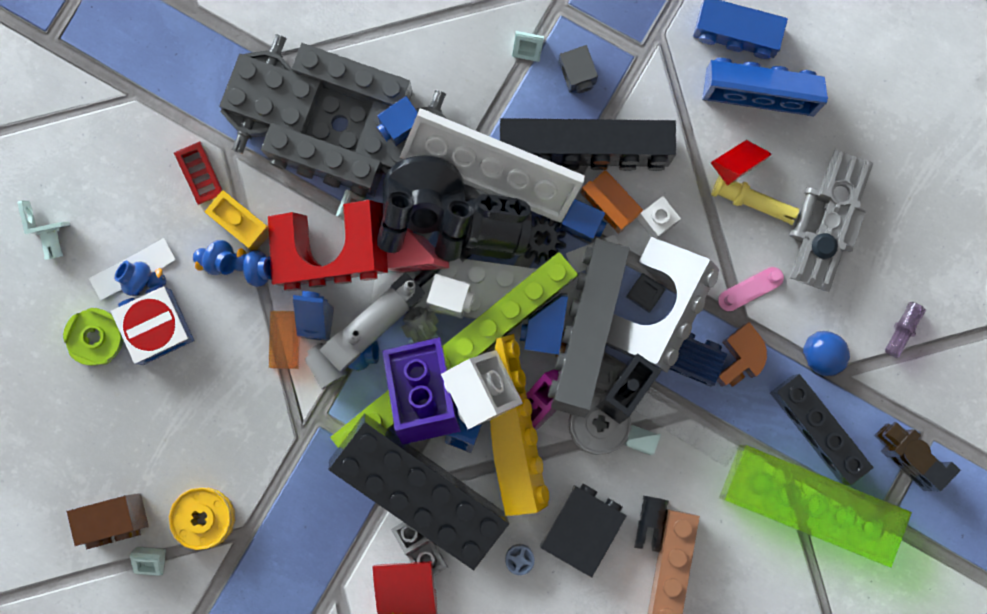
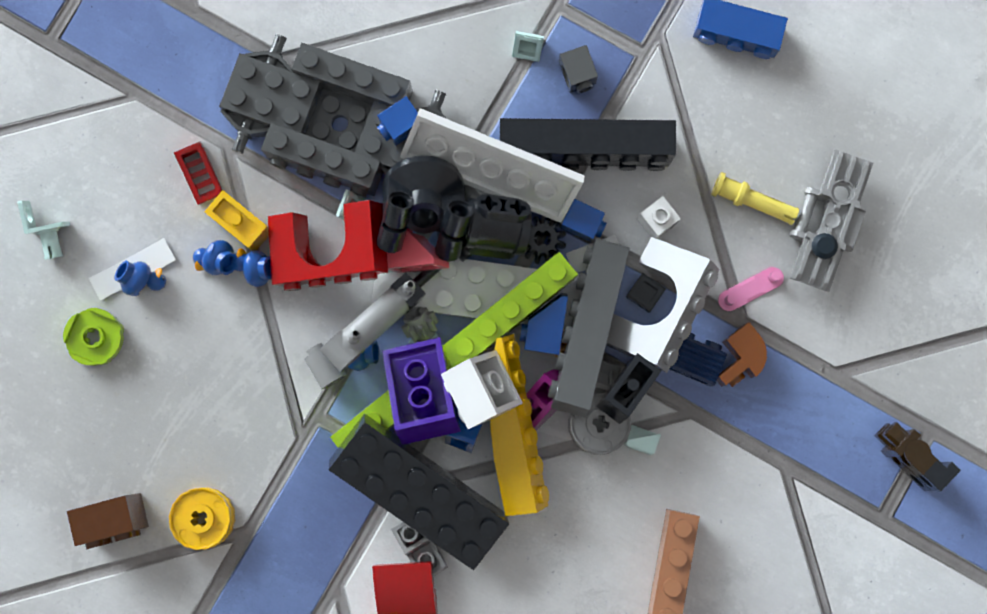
piece [111,285,195,365] -> none
light aqua slope [130,547,166,576] -> none
clear orange tile [269,311,300,369] -> none
blue slope [293,291,334,341] -> none
white brick [426,274,474,319] -> none
sand blue wheel [505,544,535,575] -> none
black panel [540,484,627,578] -> none
orange panel [580,170,643,234] -> none
clear piece [634,387,741,467] -> none
black hinge [634,495,669,552] -> none
blue slope [702,58,828,117] -> none
red slope [711,140,772,186] -> none
clear neon green brick [719,445,912,568] -> none
black brick [770,374,874,486] -> none
blue hair [803,331,850,376] -> none
clear purple axle [885,302,926,358] -> none

